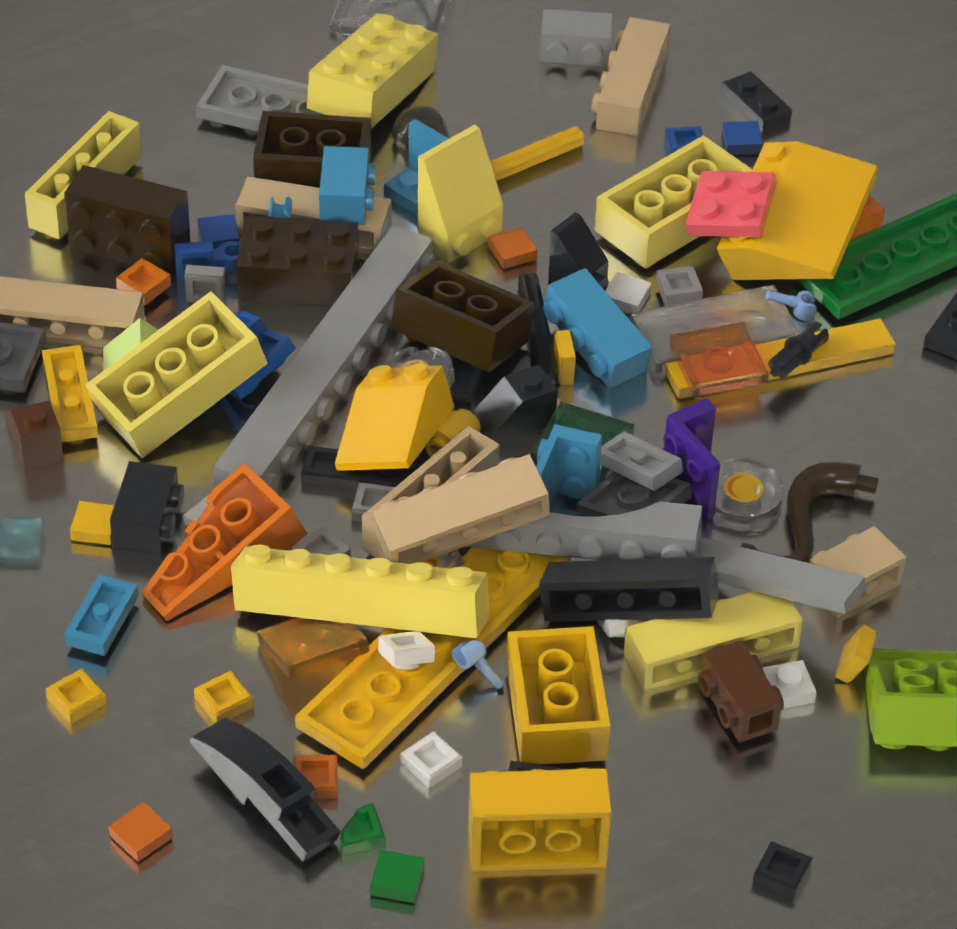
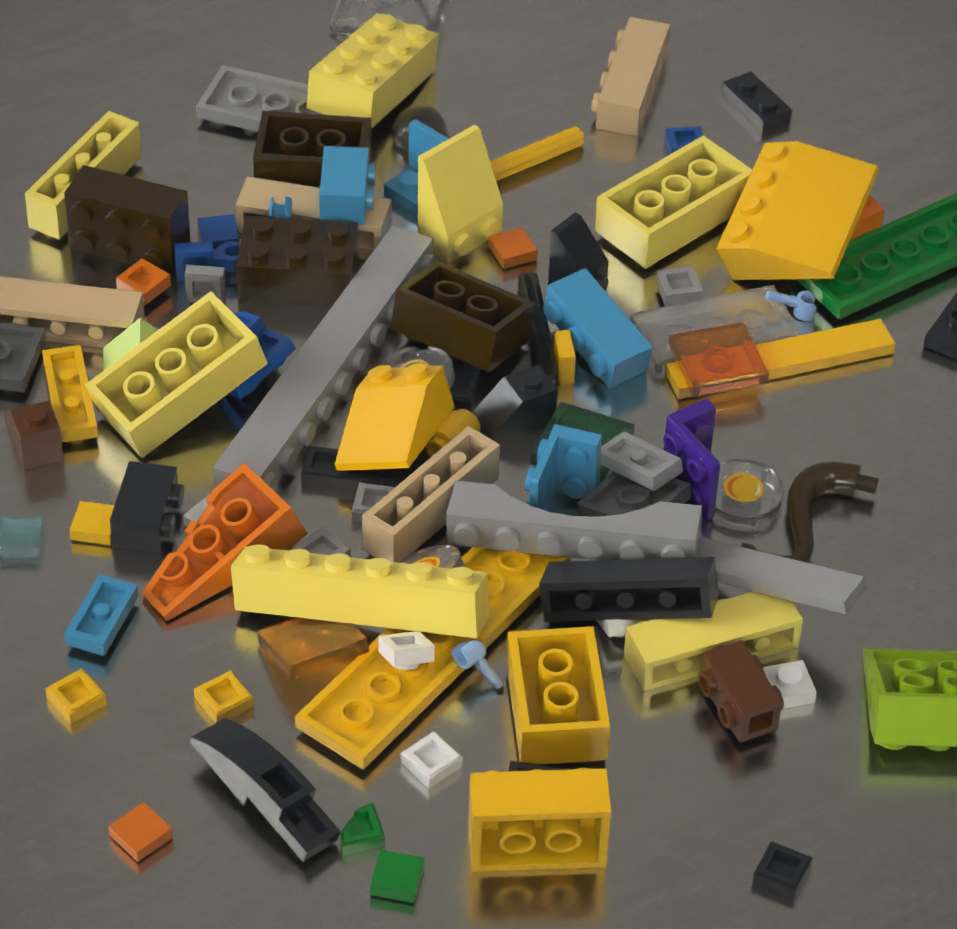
orange tile [293,755,338,800] -> none
tan brick [372,454,550,564] -> none
light grey brick [540,9,613,67] -> none
white tile [605,272,652,316] -> none
coral plate [685,171,776,237] -> none
blue tile [722,121,763,155] -> none
black axle [768,322,829,378] -> none
tan brick [809,526,906,618] -> none
yellow tile [835,624,877,684] -> none

